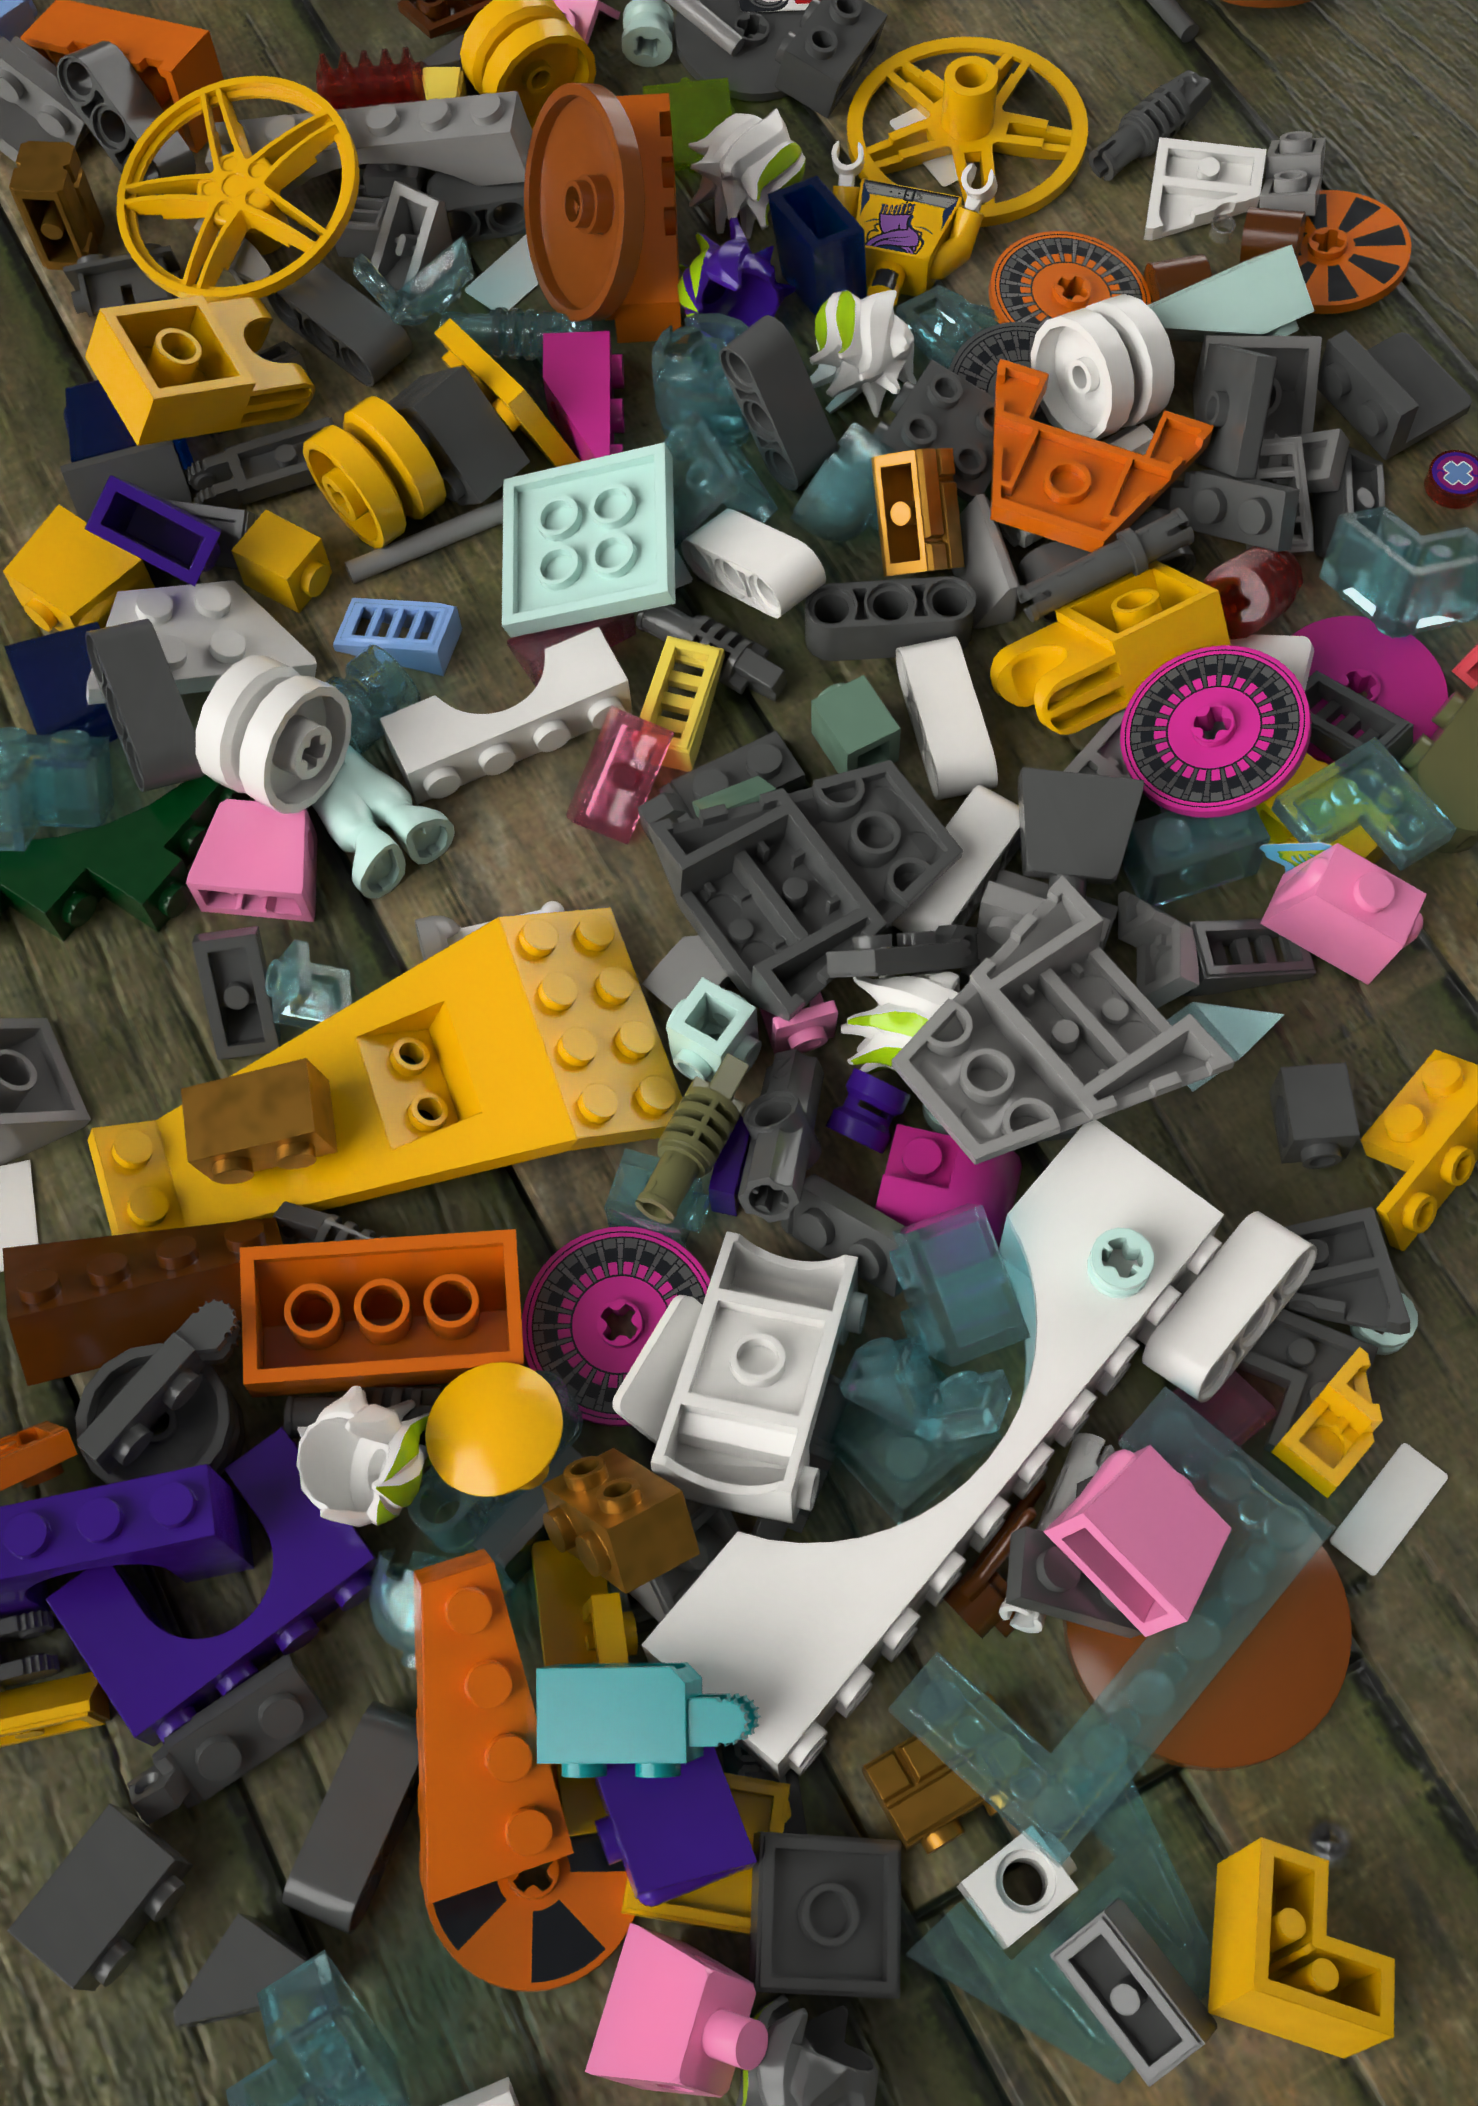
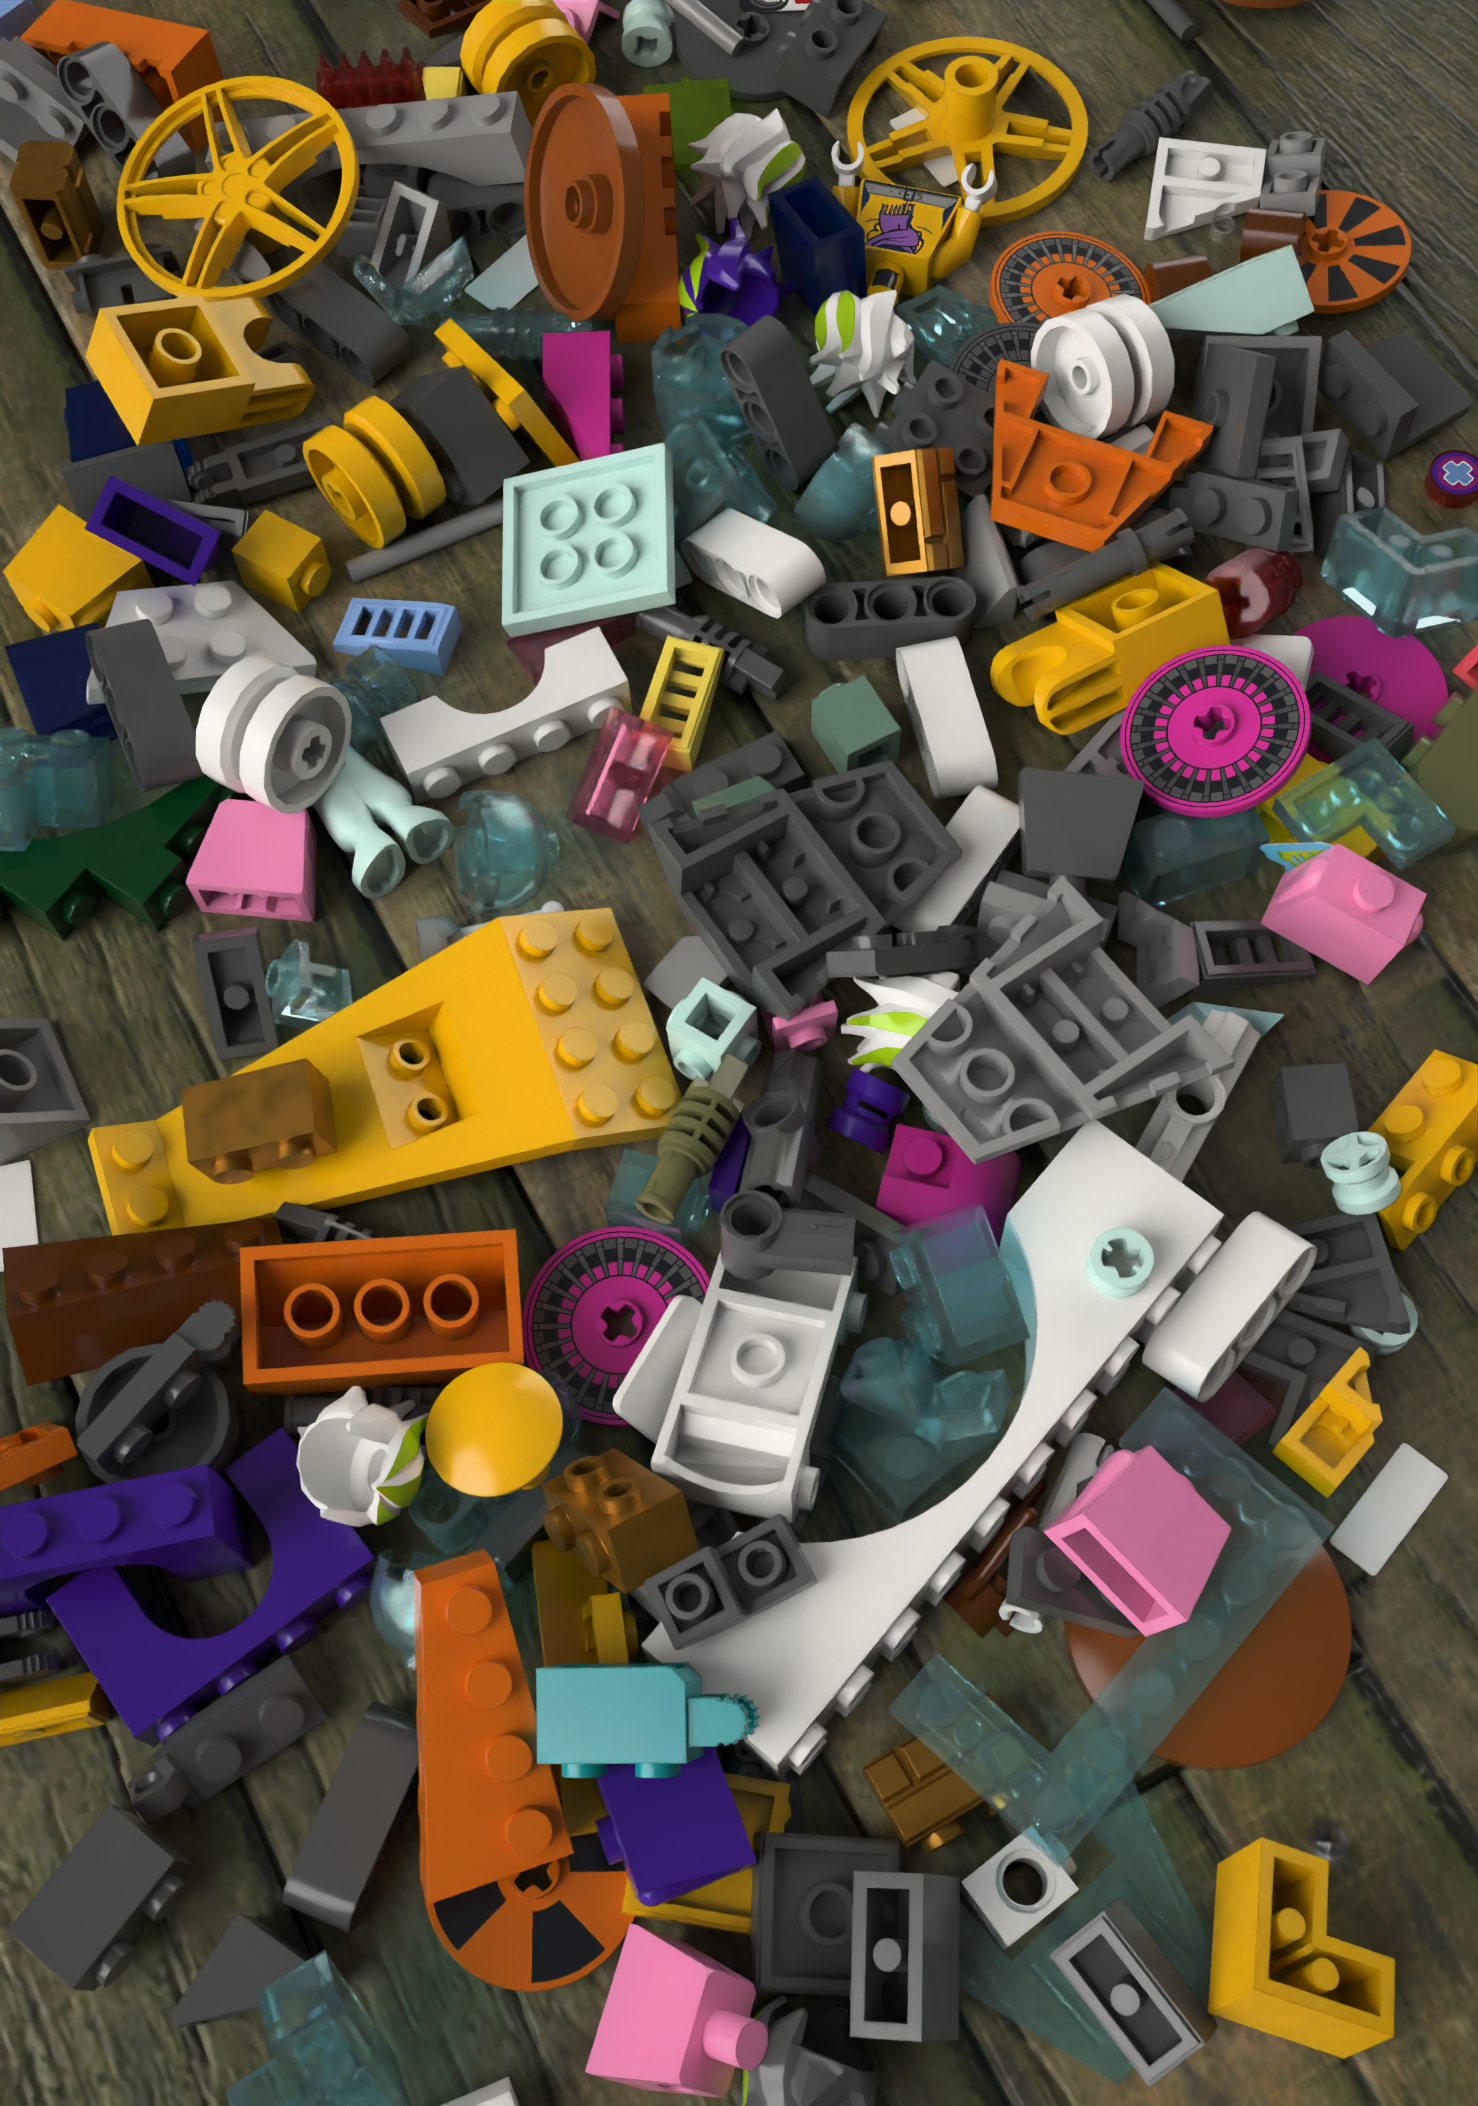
none -> clear light blue cylinder [454,790,559,914]
none -> dark grey slope [643,1514,818,1650]
none -> dark grey piece [720,1190,857,1280]
none -> dark grey brick [850,1871,960,2042]
none -> white piece [1135,1009,1261,1183]
none -> light aqua wheel [1320,1131,1402,1215]

